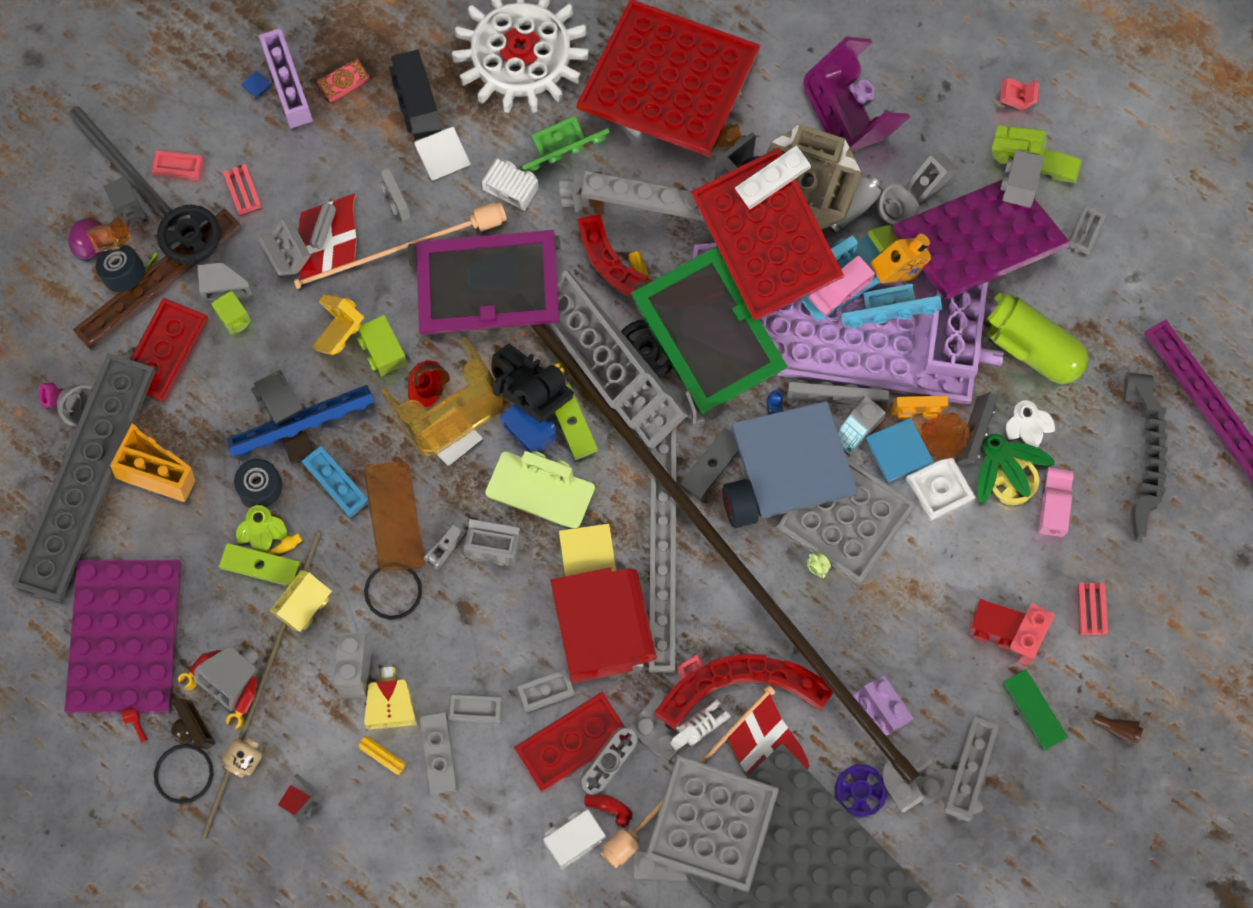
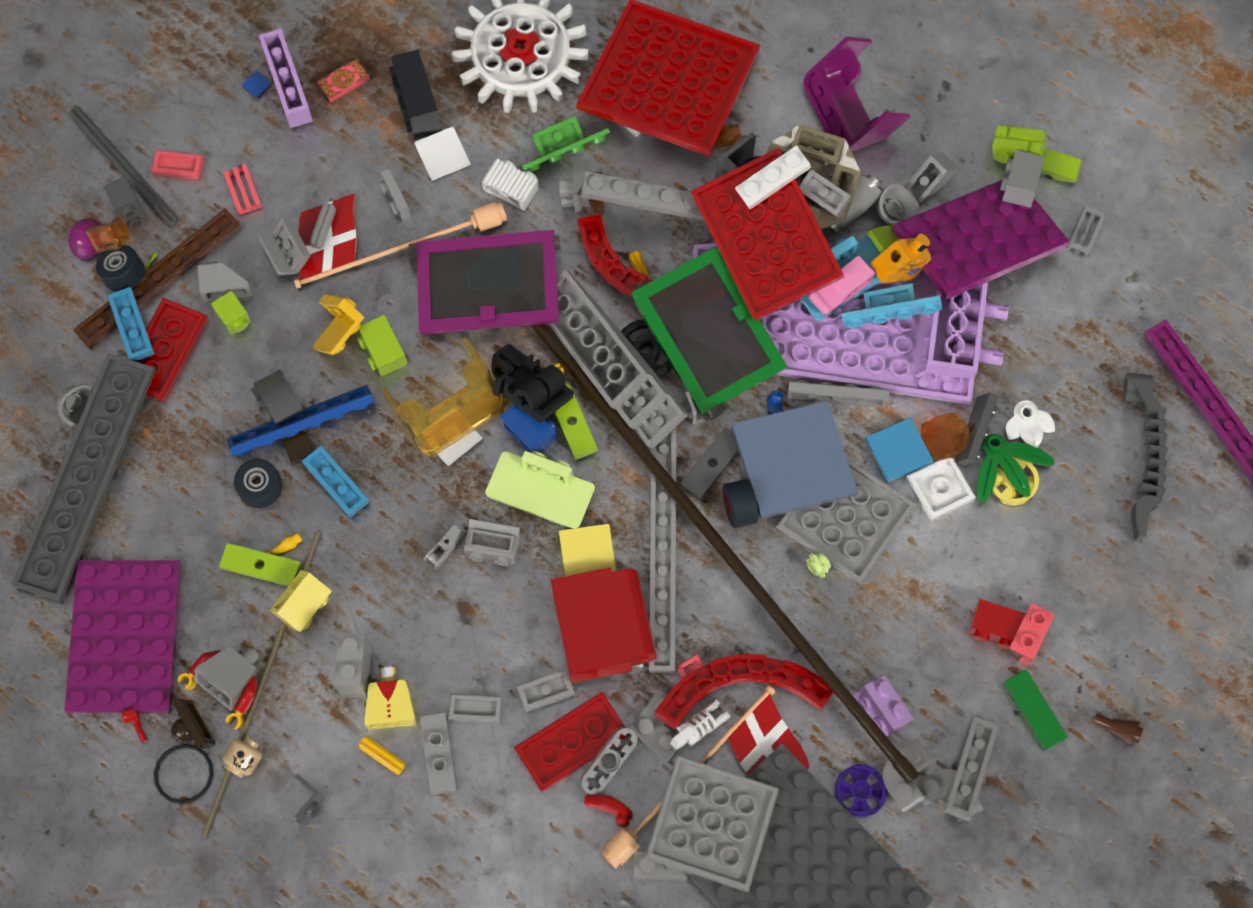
dark pink tile [38,382,63,408] -> none
light orange wedge [110,423,195,502] -> none
black wheel [157,204,221,265] -> none
lime plate [236,505,288,553] -> none
red piece [278,785,310,815] -> none
clear orange piece [364,462,425,571] -> none
black piece [364,563,422,620] -> none
red piece [408,360,450,409] -> none
white brick [543,809,606,869] -> none
slope [838,397,886,457] -> none
lavender plate [849,79,874,104] -> none
light orange plate [890,396,948,419] -> none
lime piece [987,292,1089,384] -> none
coral bracket [1000,77,1039,111] -> none
bright pink piece [1038,467,1074,537] -> none
coral tile [1077,583,1108,635] -> none
none -> dark azure plate [107,287,155,361]
none -> light grey plate [799,169,853,218]

